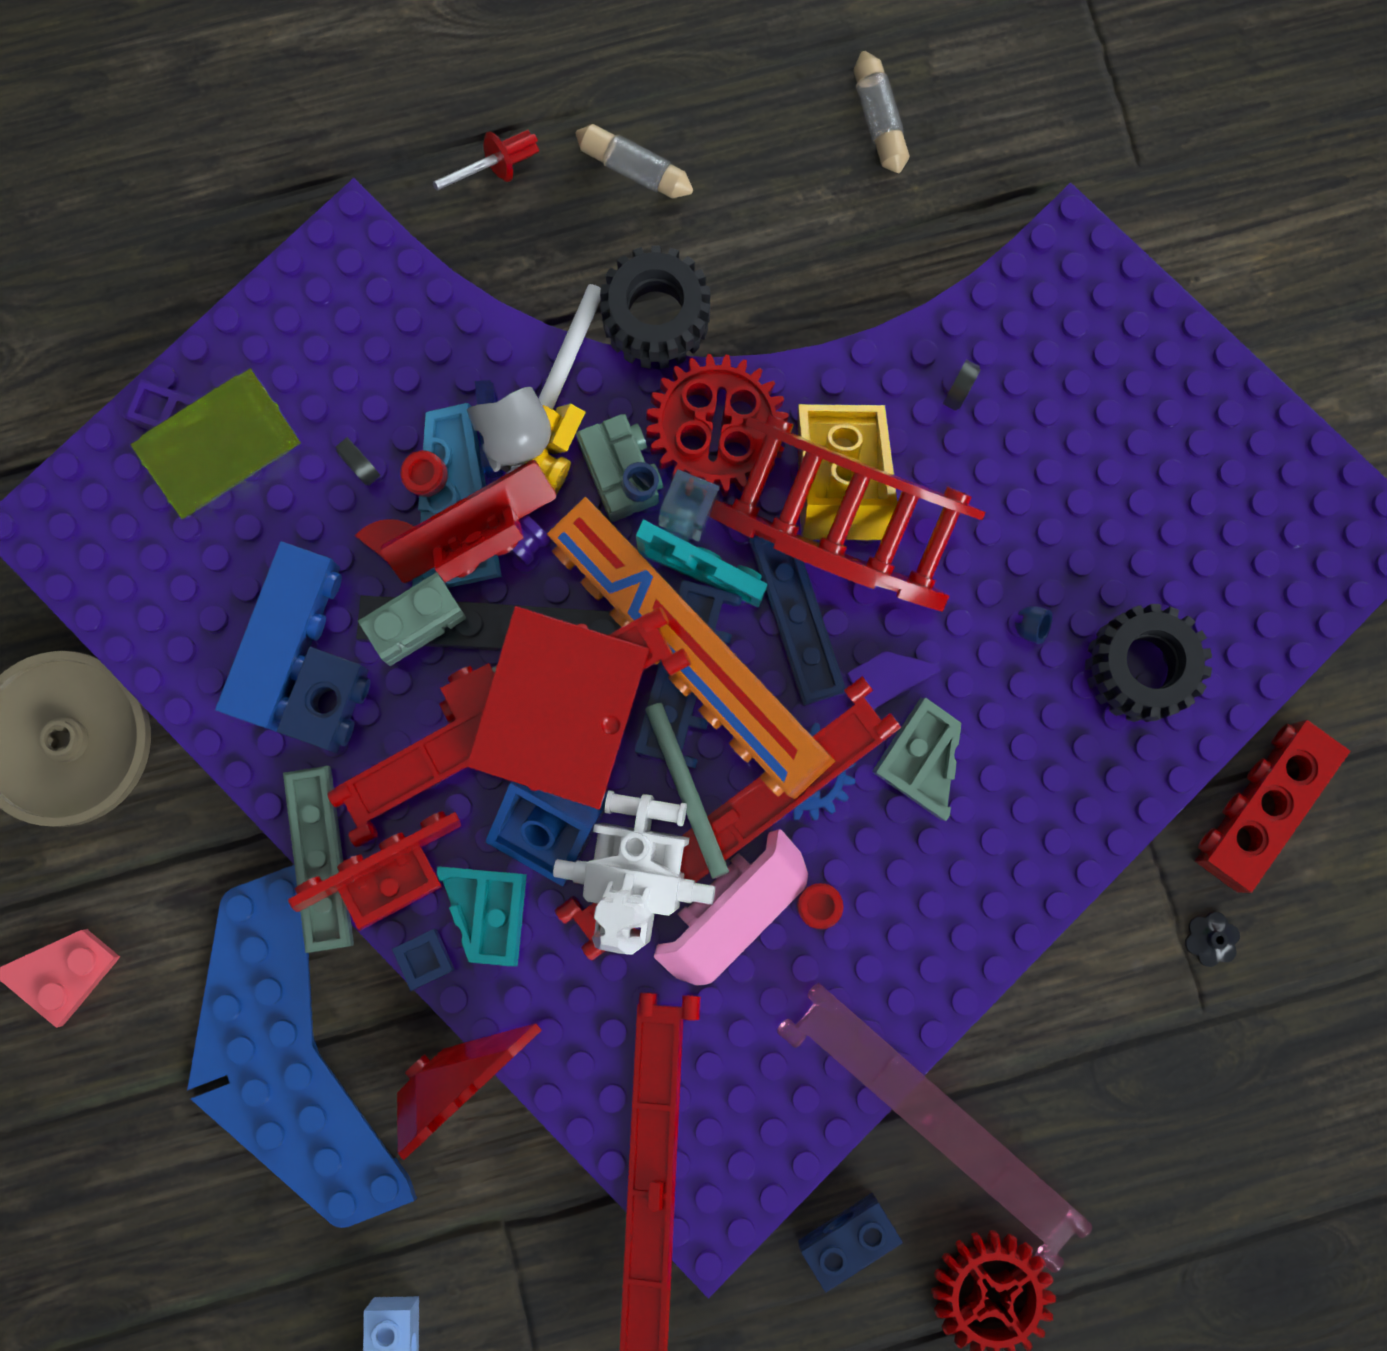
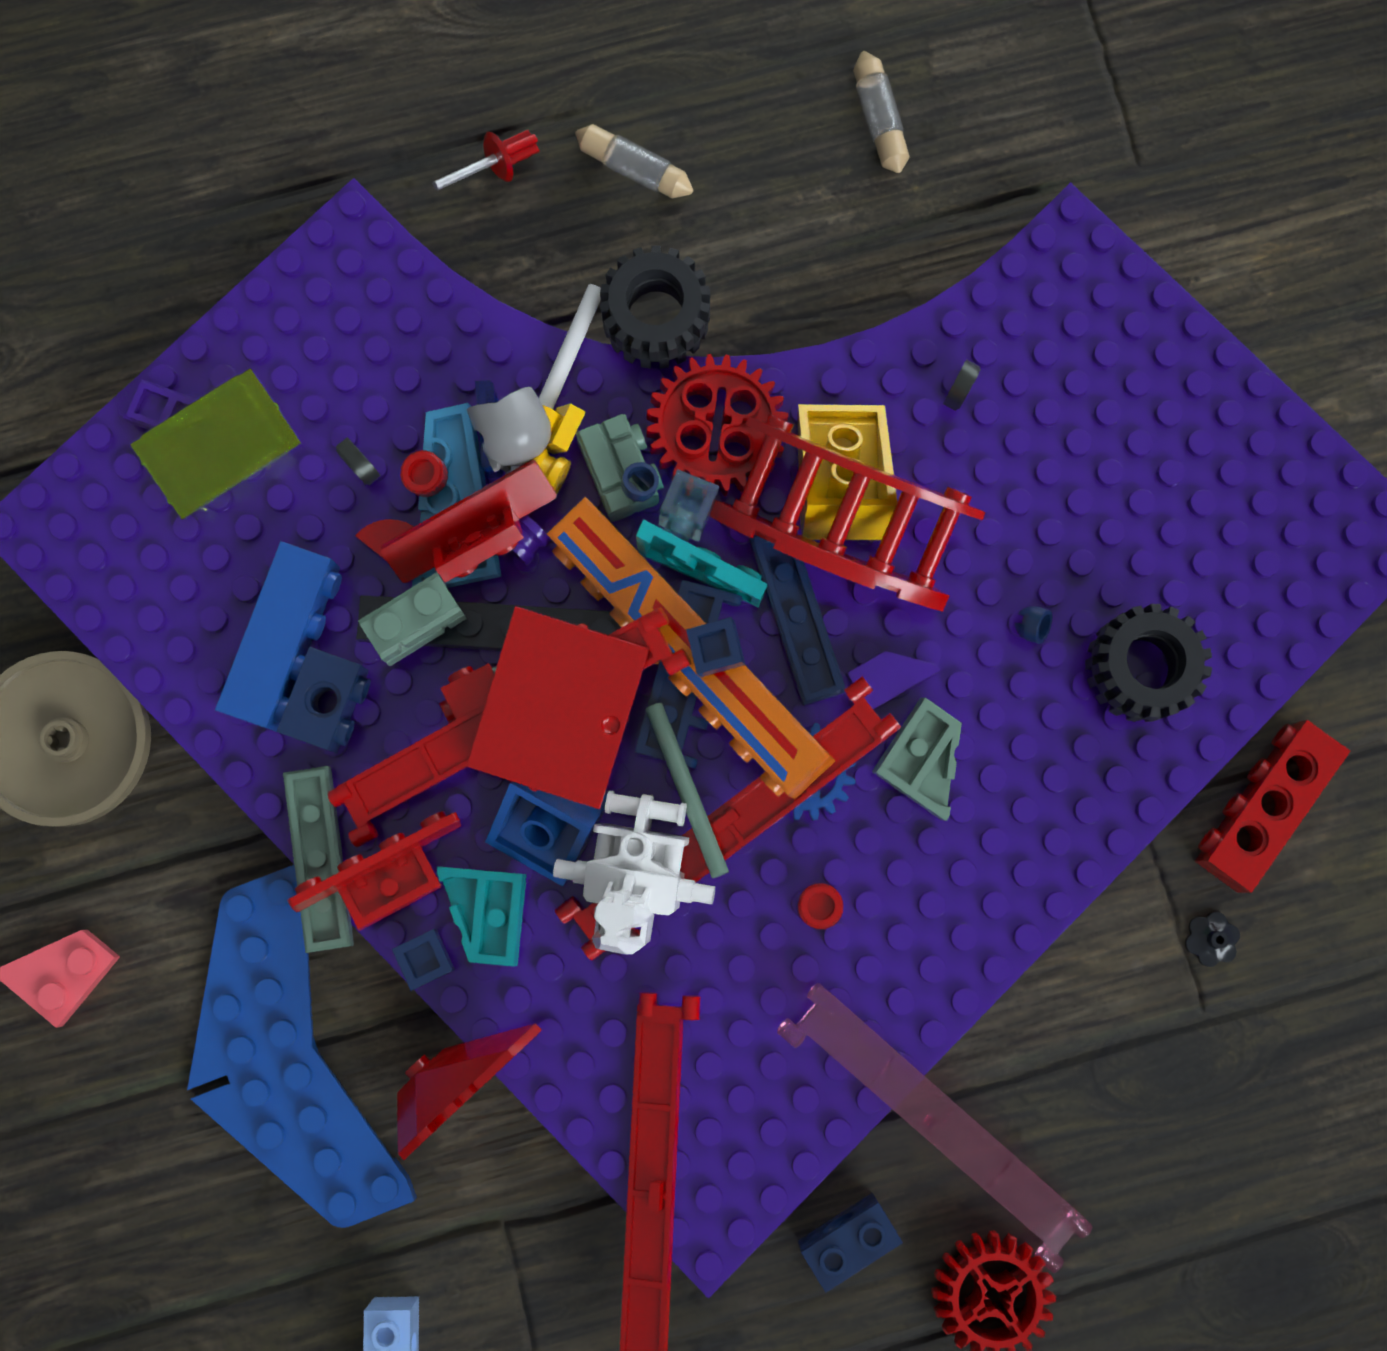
bright pink piece [654,829,808,986] -> none
none -> dark blue plate [686,617,746,677]

